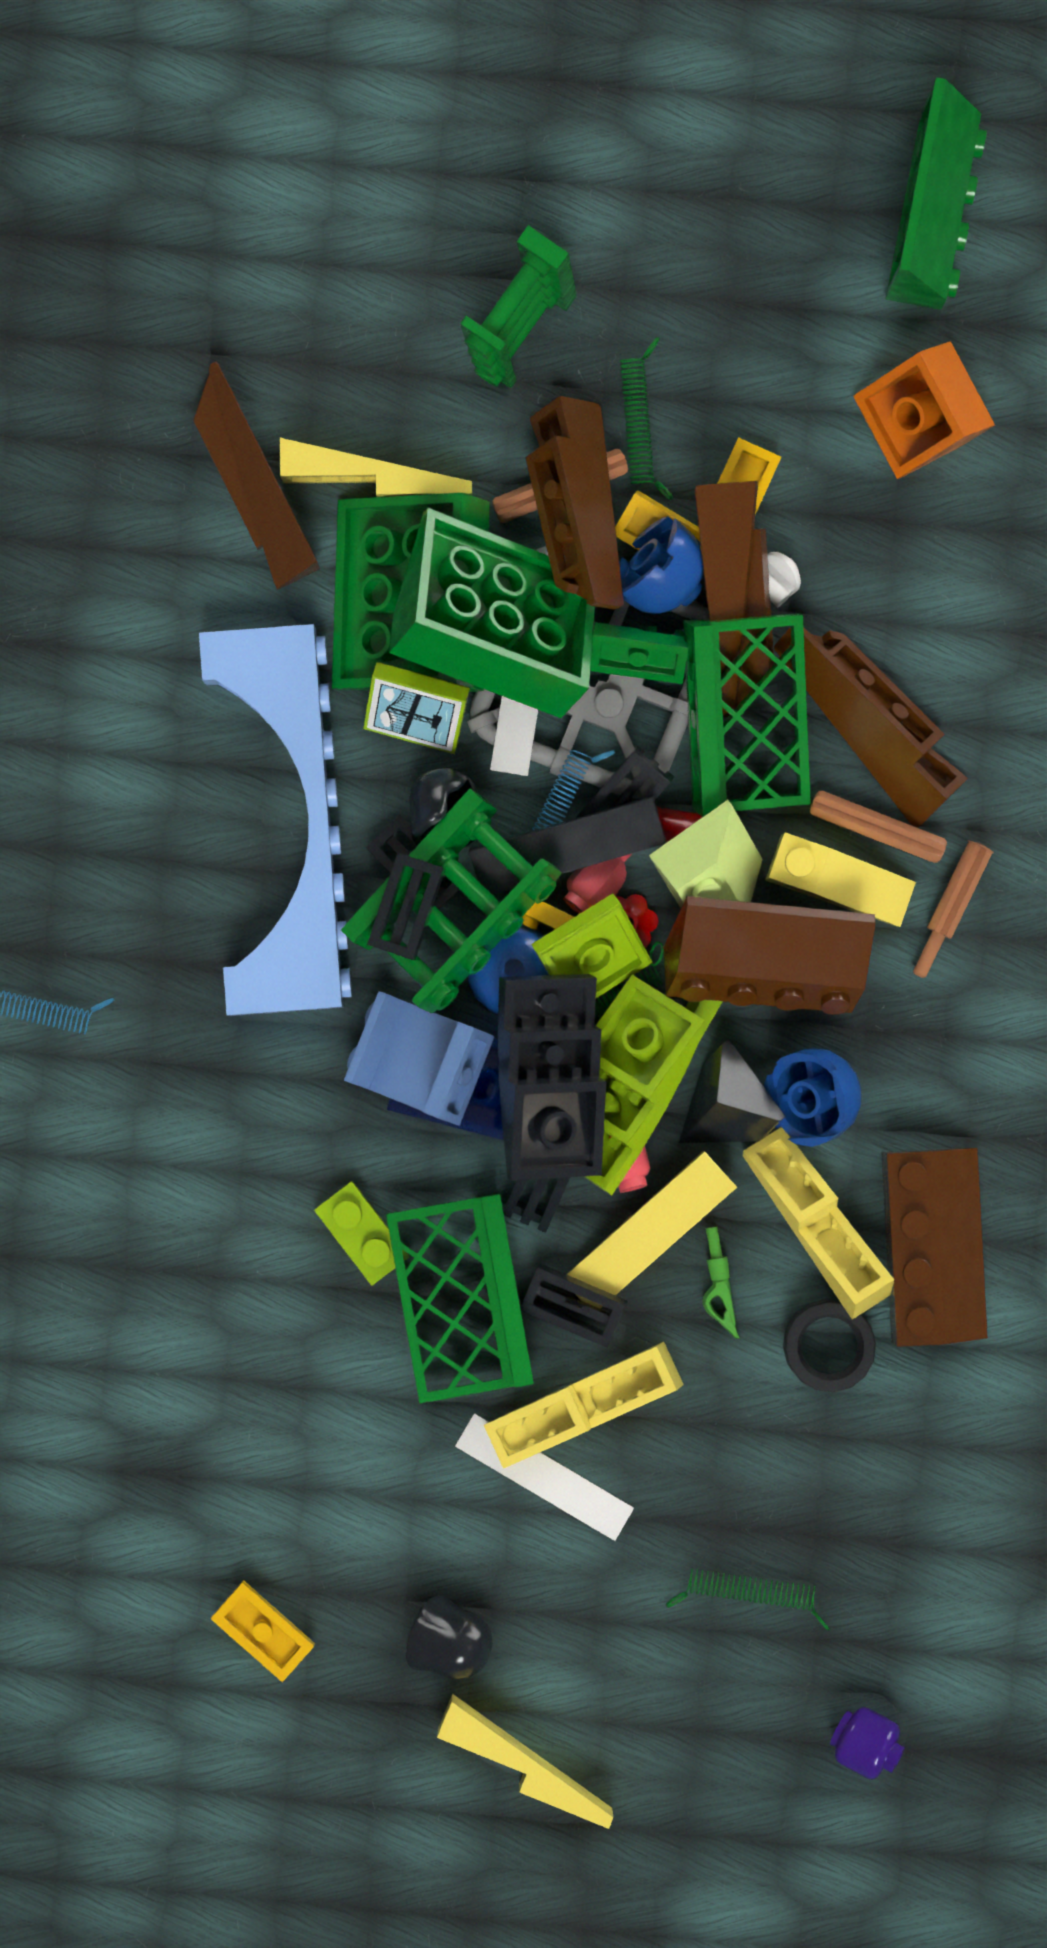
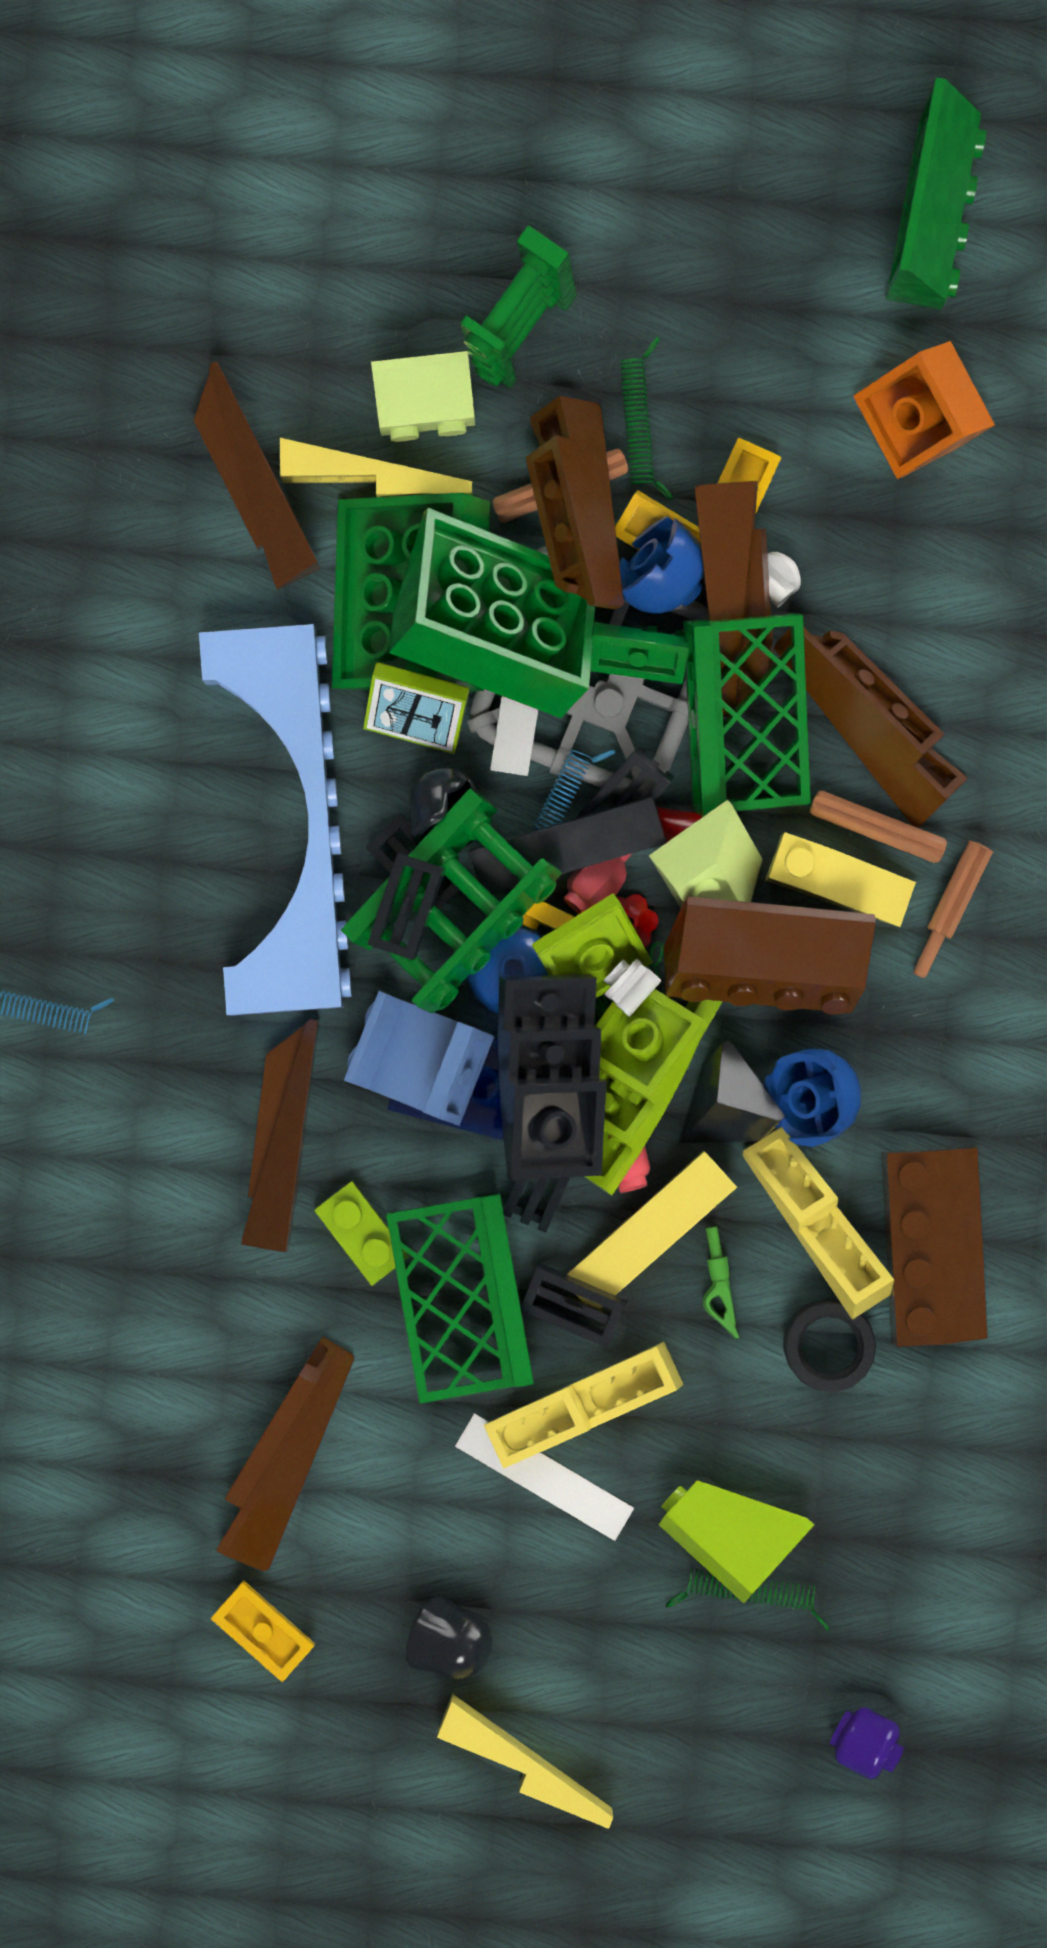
none -> reddish brown wedge [216,1336,354,1571]
none -> reddish brown wedge [241,1019,320,1252]
none -> yellowish green slope [371,351,475,442]
none -> white plate [604,958,661,1017]
none -> lime slope [659,1480,814,1603]

